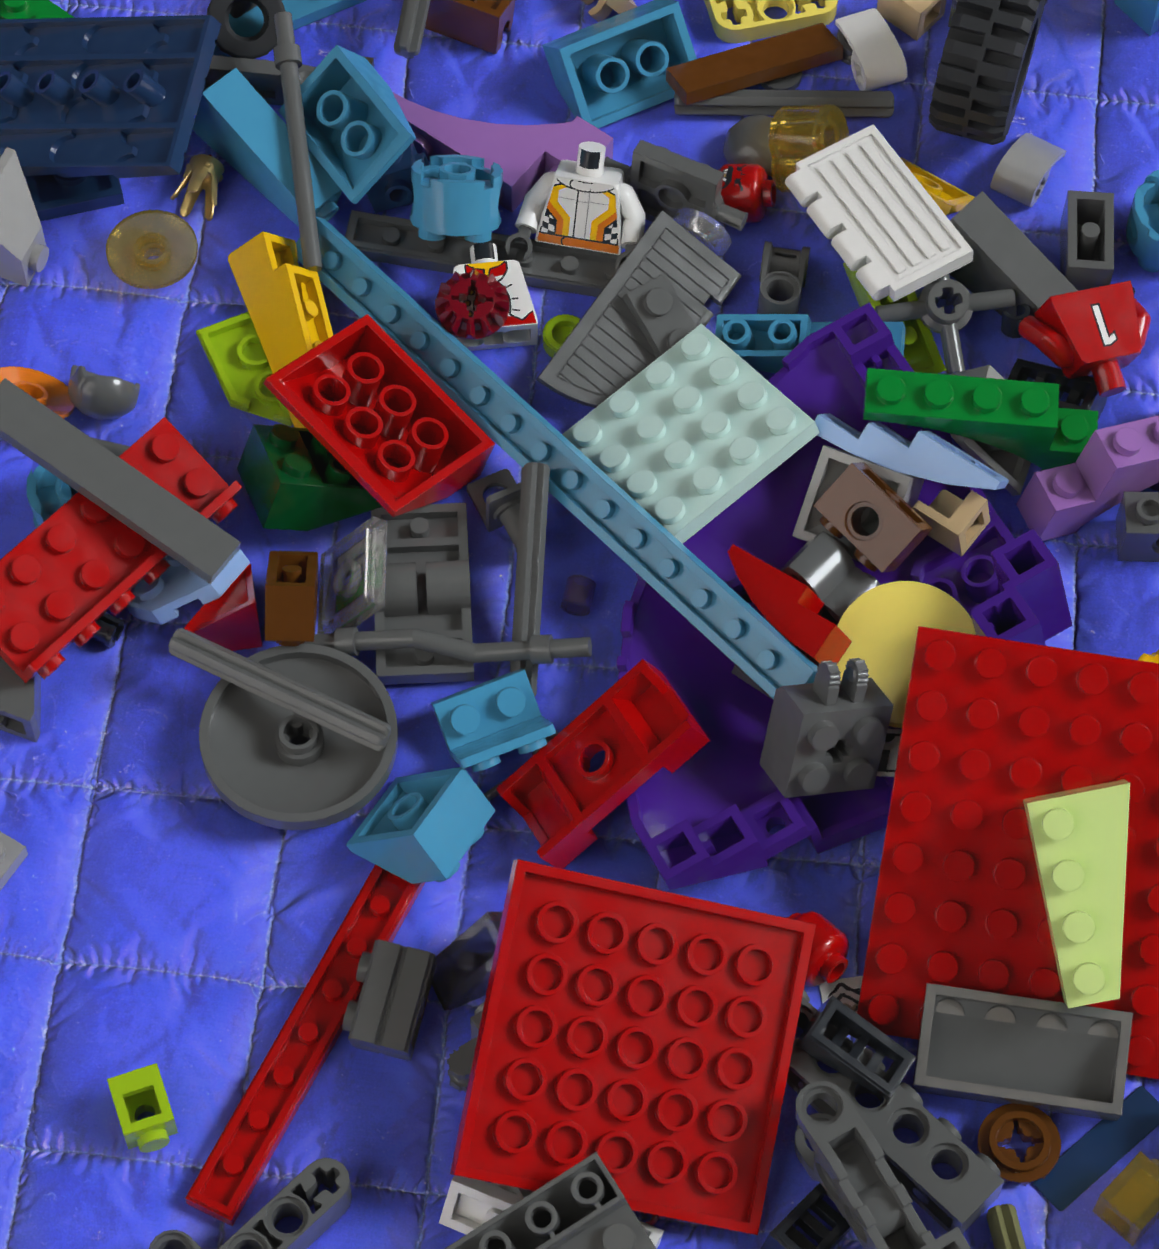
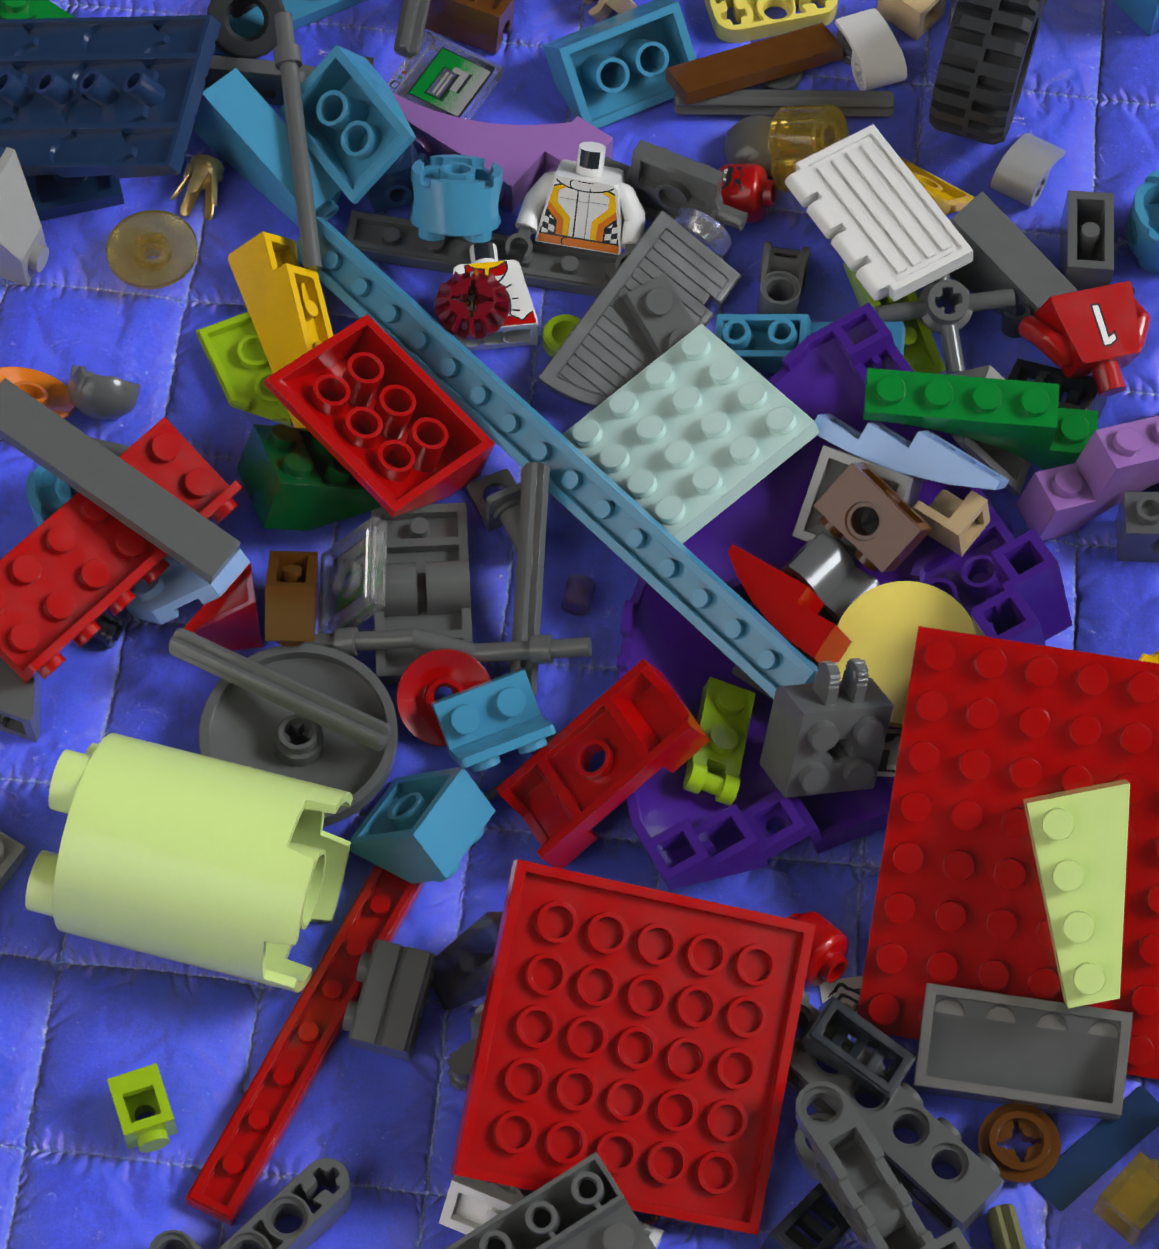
none -> yellowish green brick [25,733,353,993]
none -> tile [387,30,503,120]
none -> red dish [396,649,491,746]
none -> lime plate [683,677,756,806]

